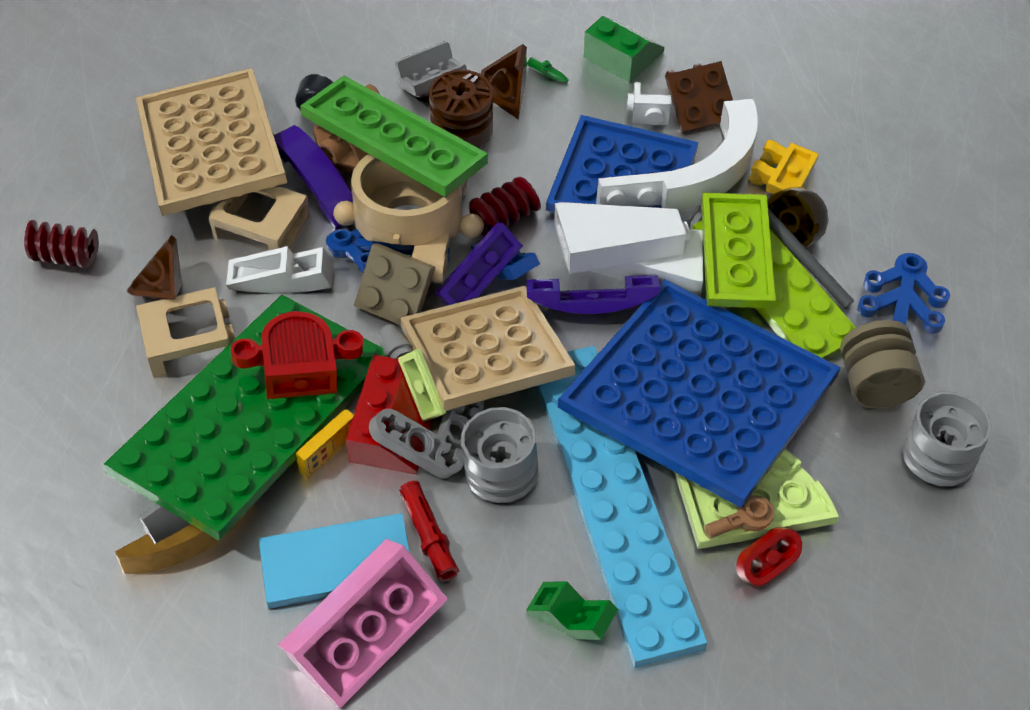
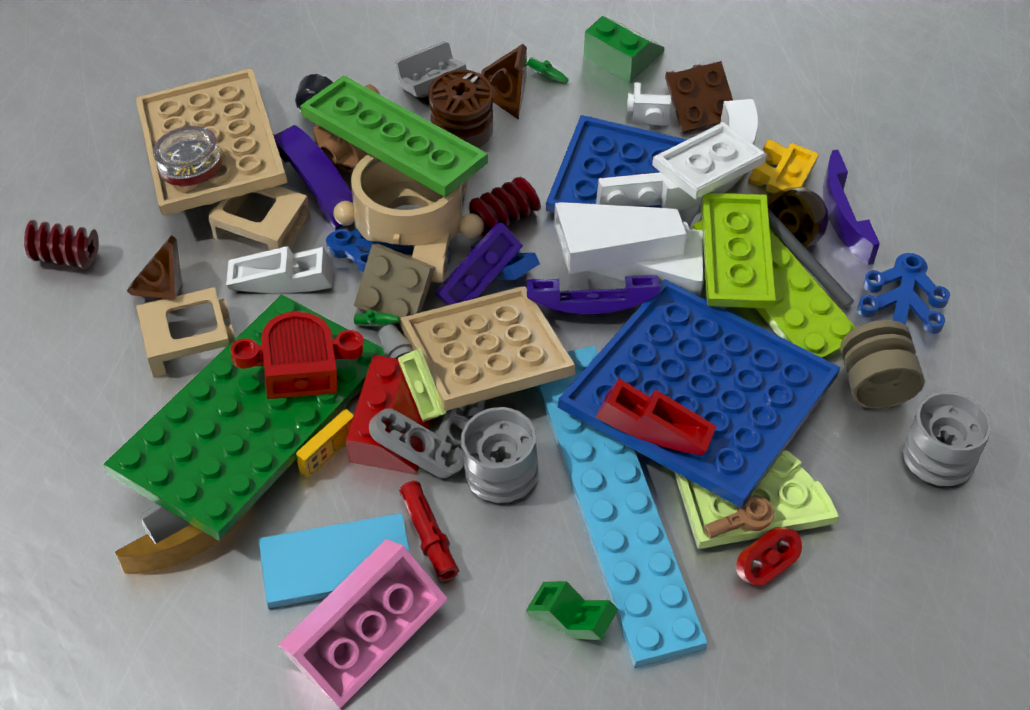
none -> clear piece [153,126,223,186]
none -> green helmet [354,310,400,326]
none -> red slope [596,378,717,455]
none -> white tile [652,122,767,199]
none -> dark purple slope [823,149,880,265]

